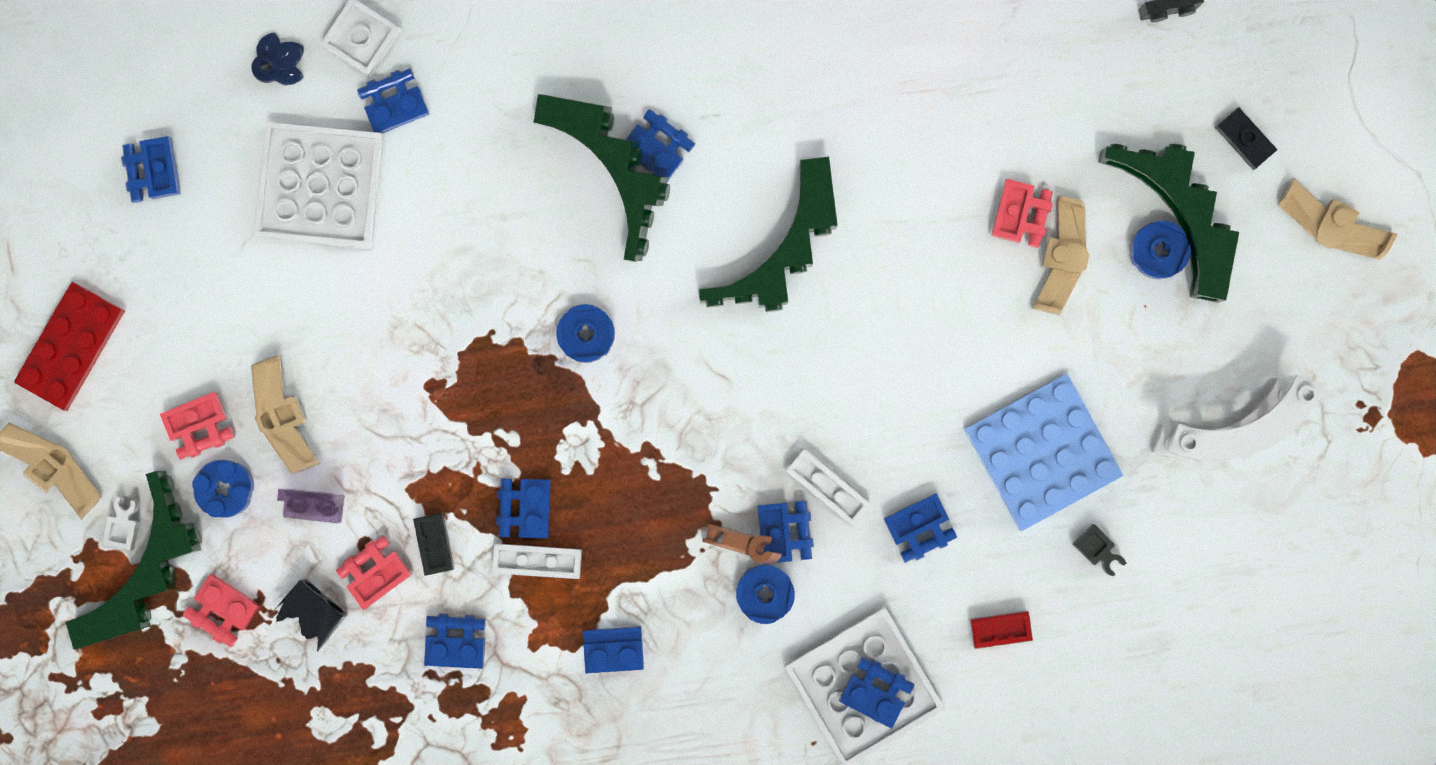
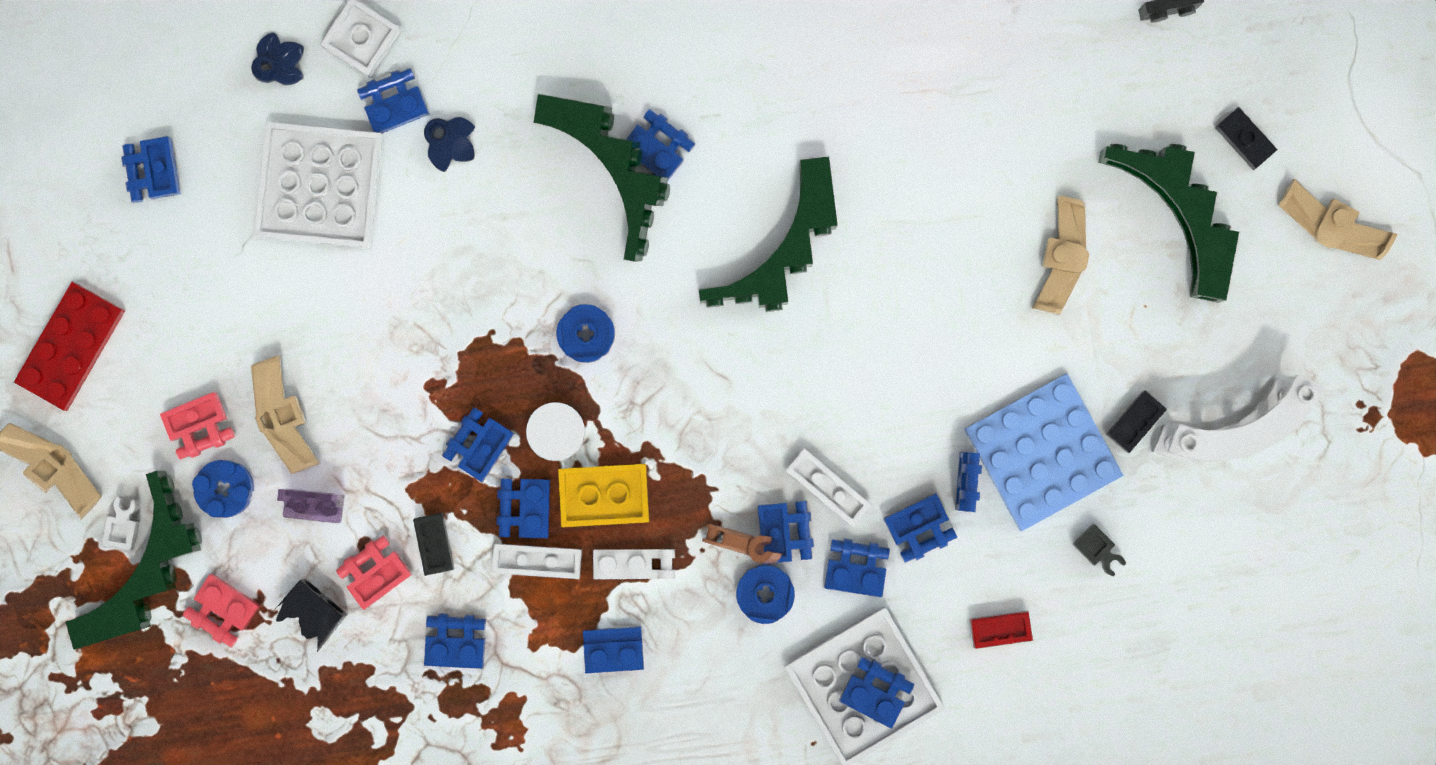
coral plate [991,179,1053,248] -> none
blue plate [1130,220,1191,279] -> none
none -> dark blue plate [424,117,475,172]
none -> blue plate [442,407,515,482]
none -> white piece [526,402,585,461]
none -> yellow plate [558,464,649,527]
none -> white plate [593,549,675,579]
none -> blue plate [824,538,890,598]
none -> blue plate [955,452,982,512]
none -> black plate [1106,390,1167,453]

